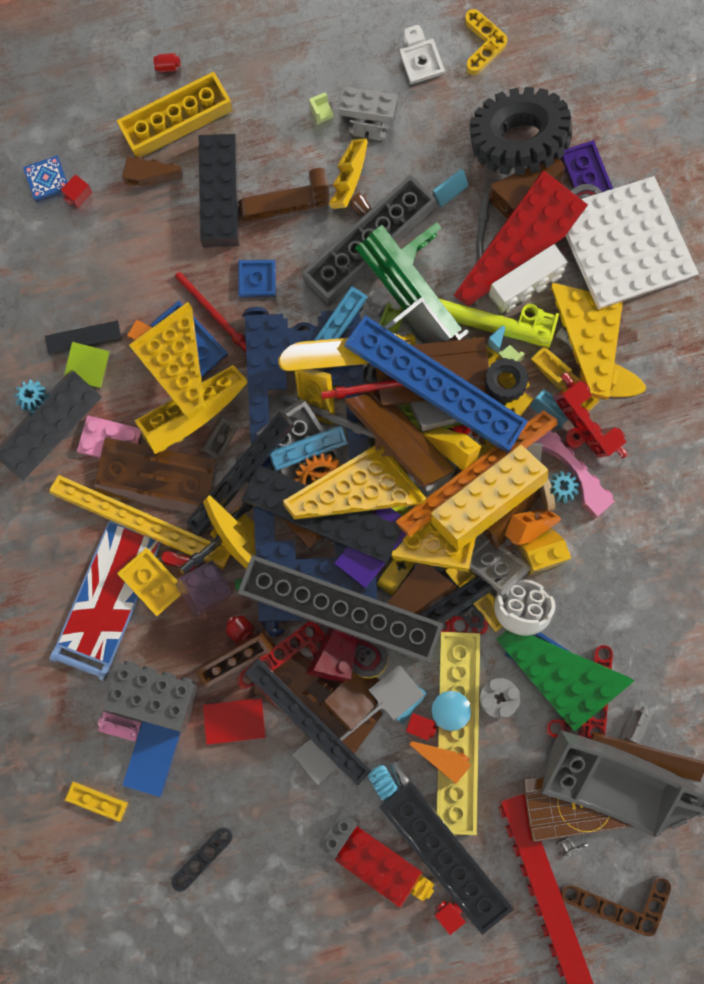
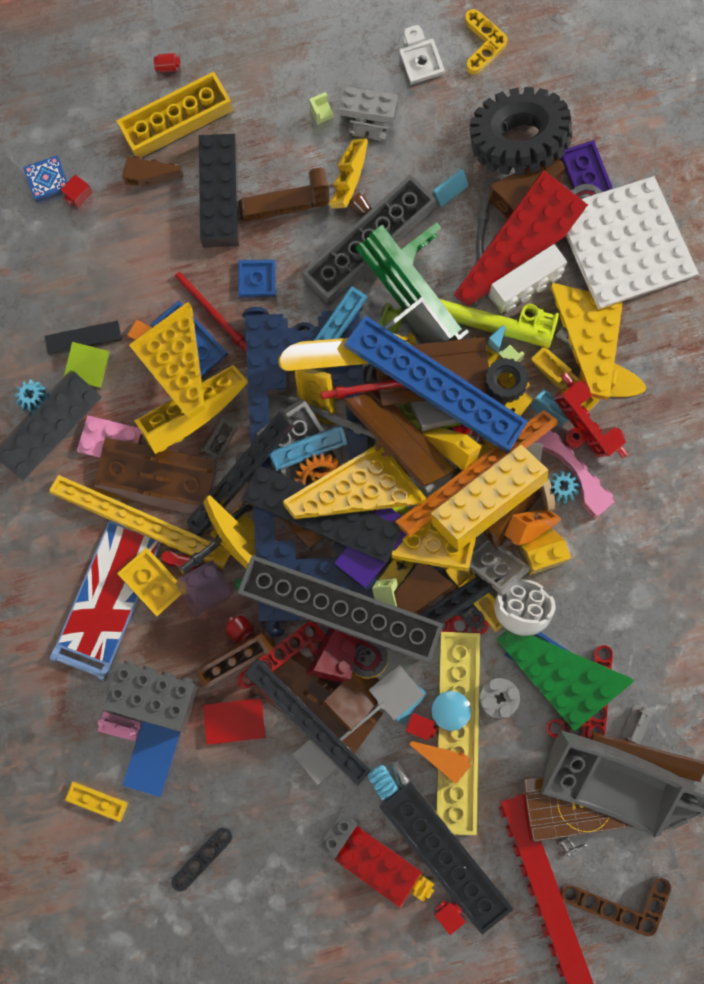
none -> yellowish green panel [372,578,398,607]

